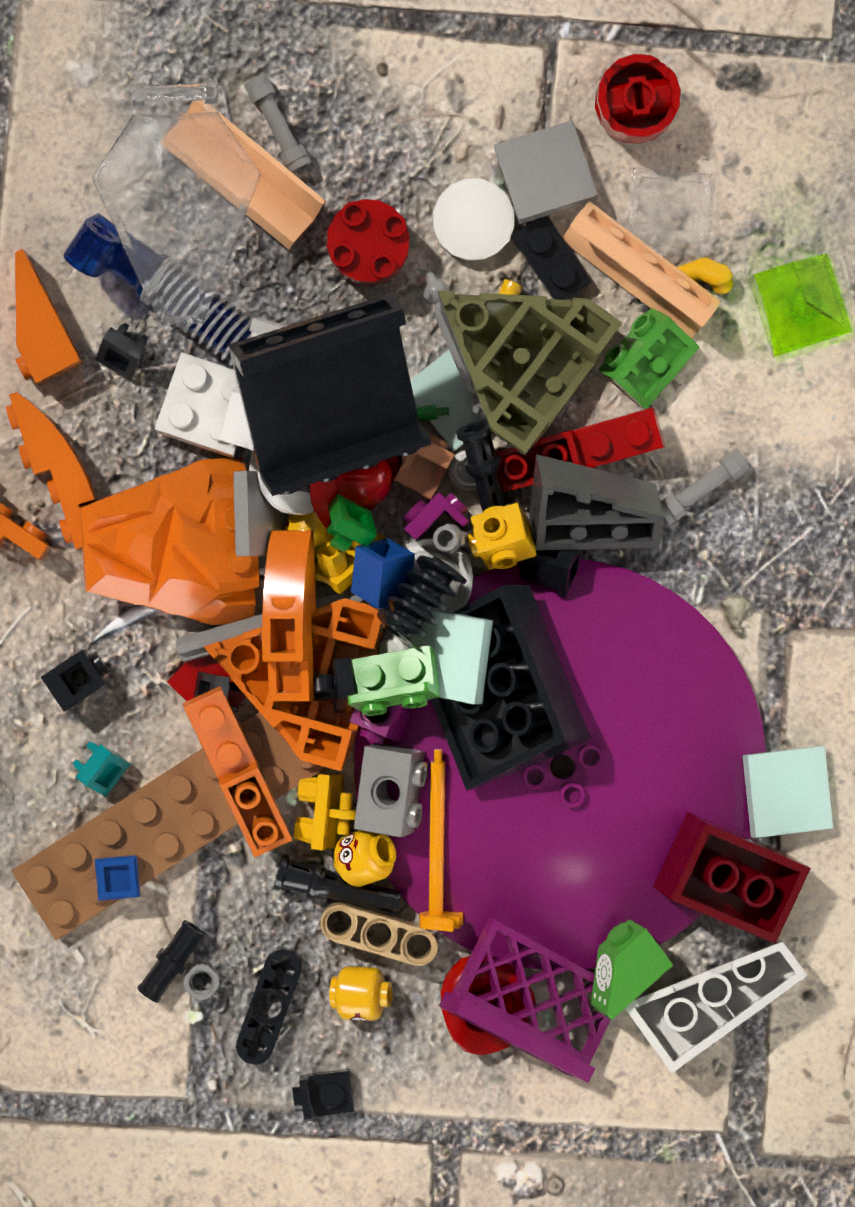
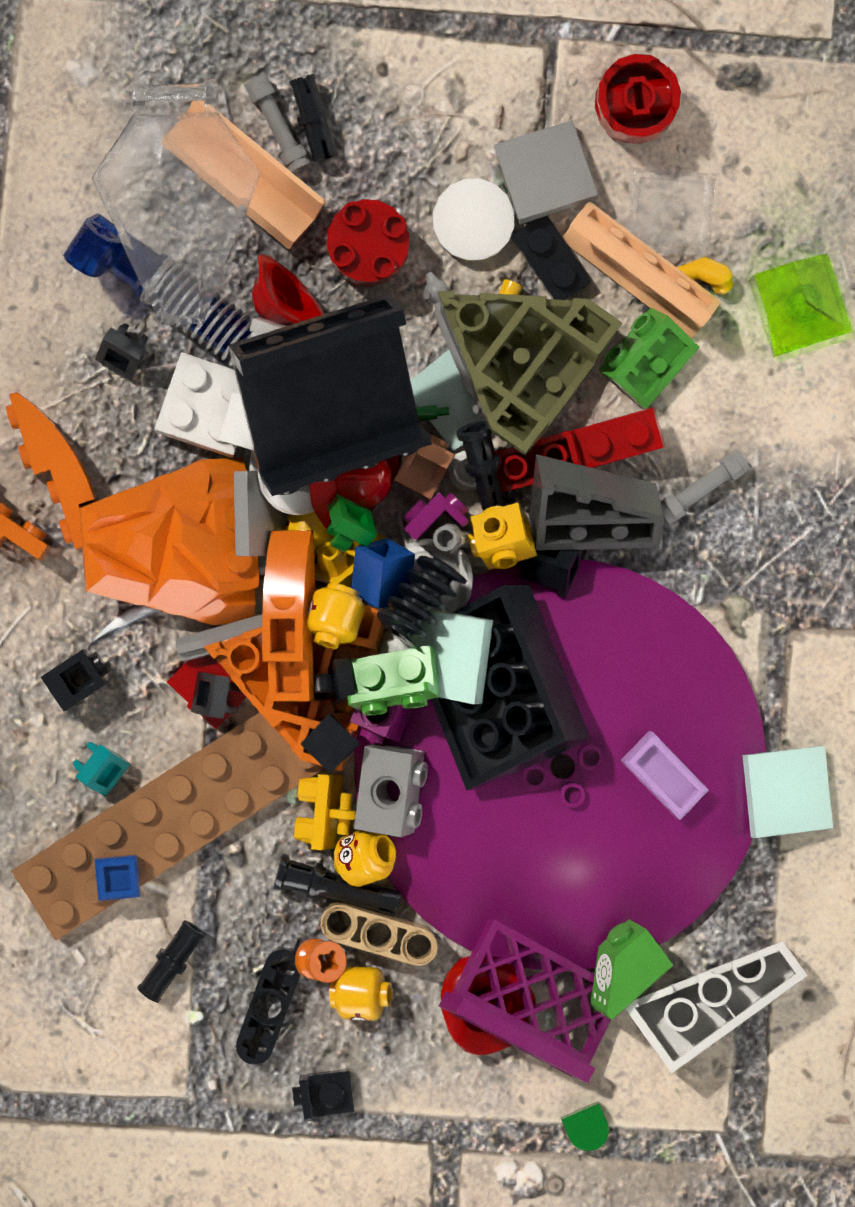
orange slope [15,249,84,386] -> none
orange slope [183,686,292,858] -> none
light grey axle [183,962,221,1001] -> none
light orange piece [419,749,463,932] -> none
dark red brick [653,812,811,944] -> none
none -> red hat [252,254,324,326]
none -> black pin [289,74,338,162]
none -> orange wheel [295,938,346,983]
none -> black tile [300,714,361,773]
none -> yellow head [306,583,365,649]
none -> green tile [560,1101,609,1151]
none -> lavender tile [620,731,709,820]

